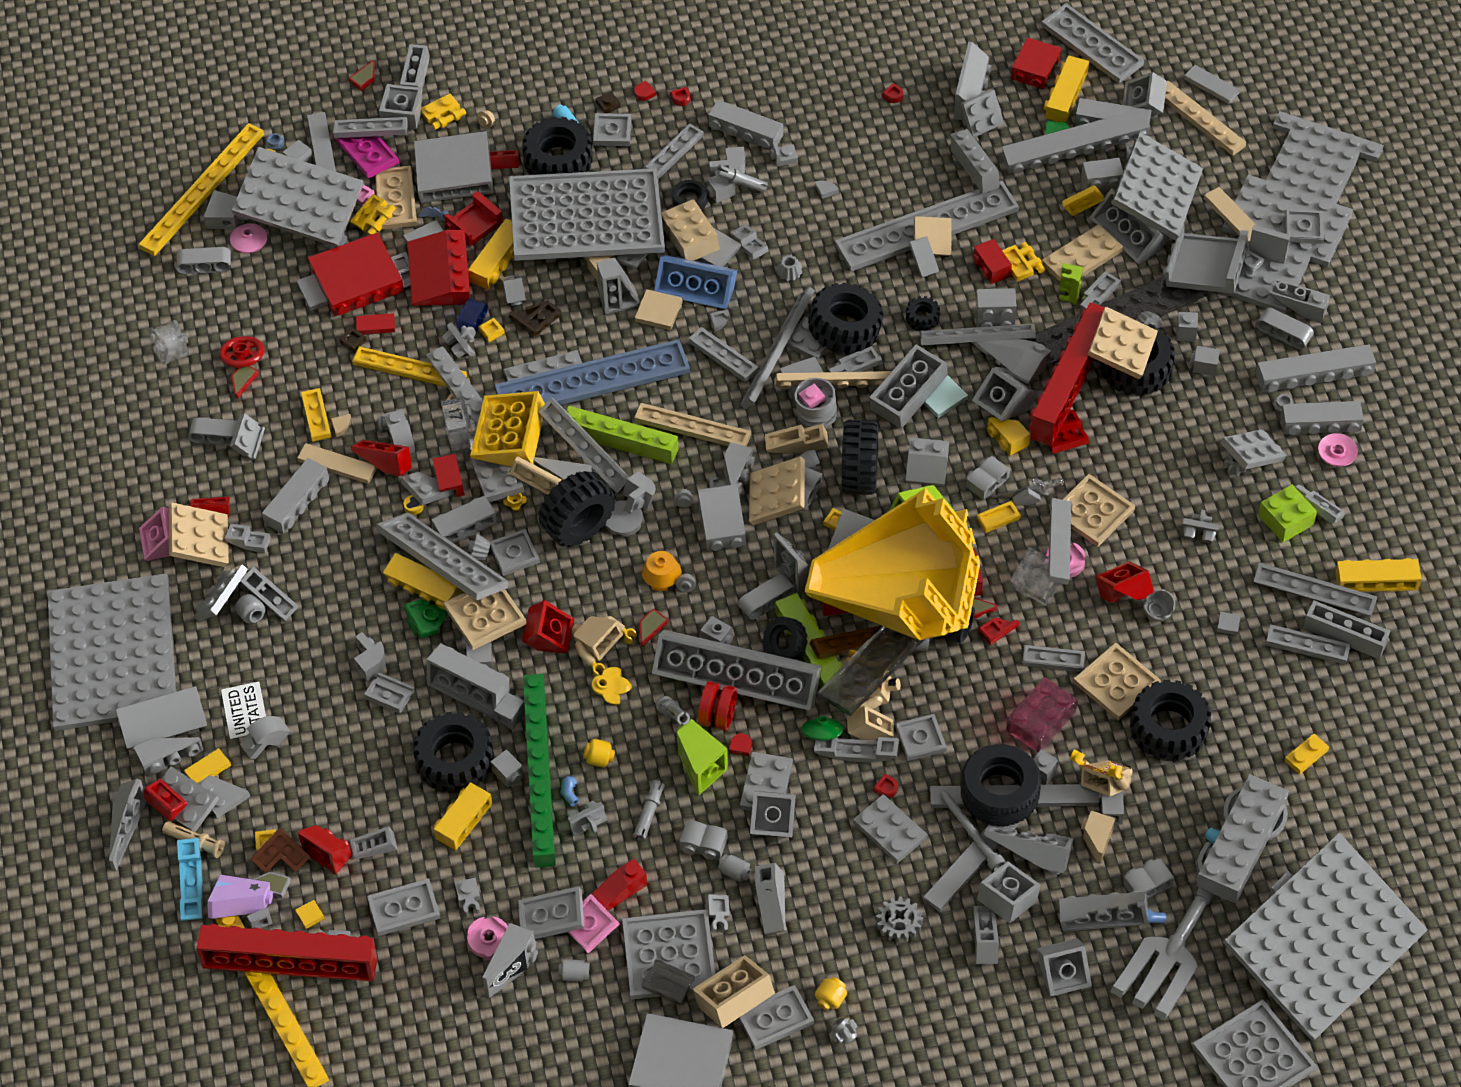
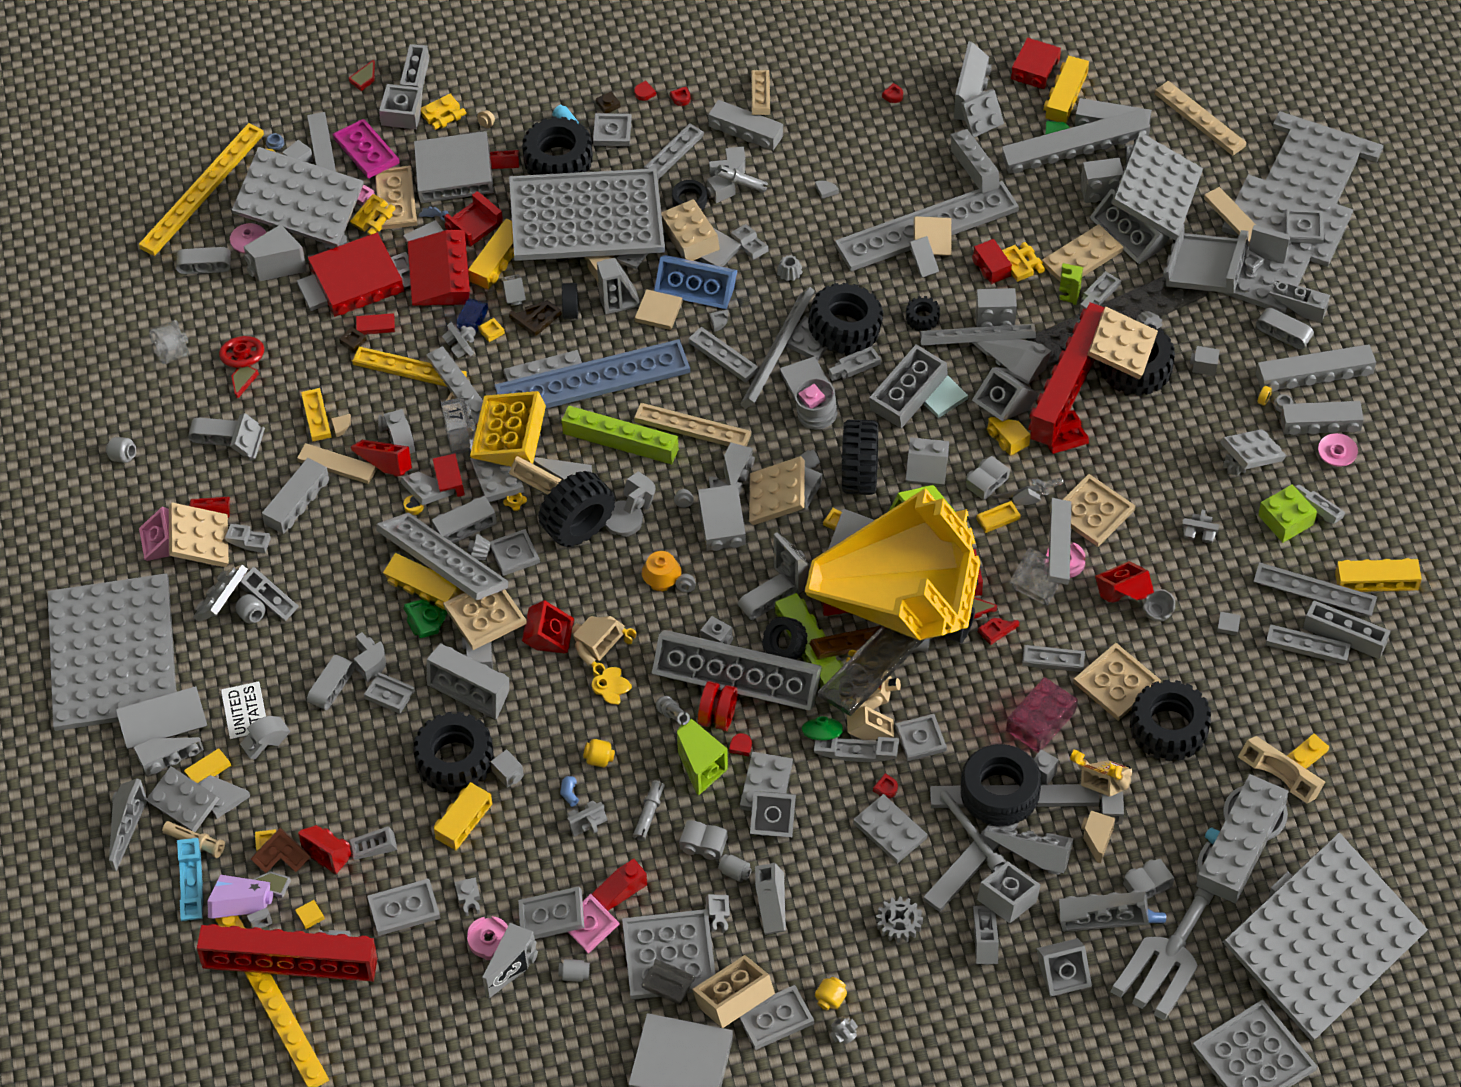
red slope [144,778,188,822] -> none
light grey torso [204,190,250,229] -> none
light grey plate [333,117,408,138] -> none
light grey brick [494,692,525,730] -> none
green brick [523,674,556,868] -> none
light grey plate [538,398,629,494] -> none
tile [640,608,668,646] -> none
tan slope [765,424,829,453] -> none
light grey bracket [770,141,798,167] -> none
tan plate [774,371,891,389] -> none
light grey plate [1041,3,1144,84] -> none
yellow plate [1062,185,1104,216] -> none
light grey slope [1122,72,1167,117] -> none
light grey brick [1176,312,1198,342] -> none
light grey tile [1184,65,1240,104] -> none
none -> light grey head [106,437,136,463]
none -> light grey slope [244,224,307,281]
none -> light grey beam [307,655,355,710]
none -> black tyre [562,283,578,319]
none -> tan tile [751,70,770,115]
none -> tan arch [1238,736,1325,803]
none -> yellow tile [1257,386,1272,406]

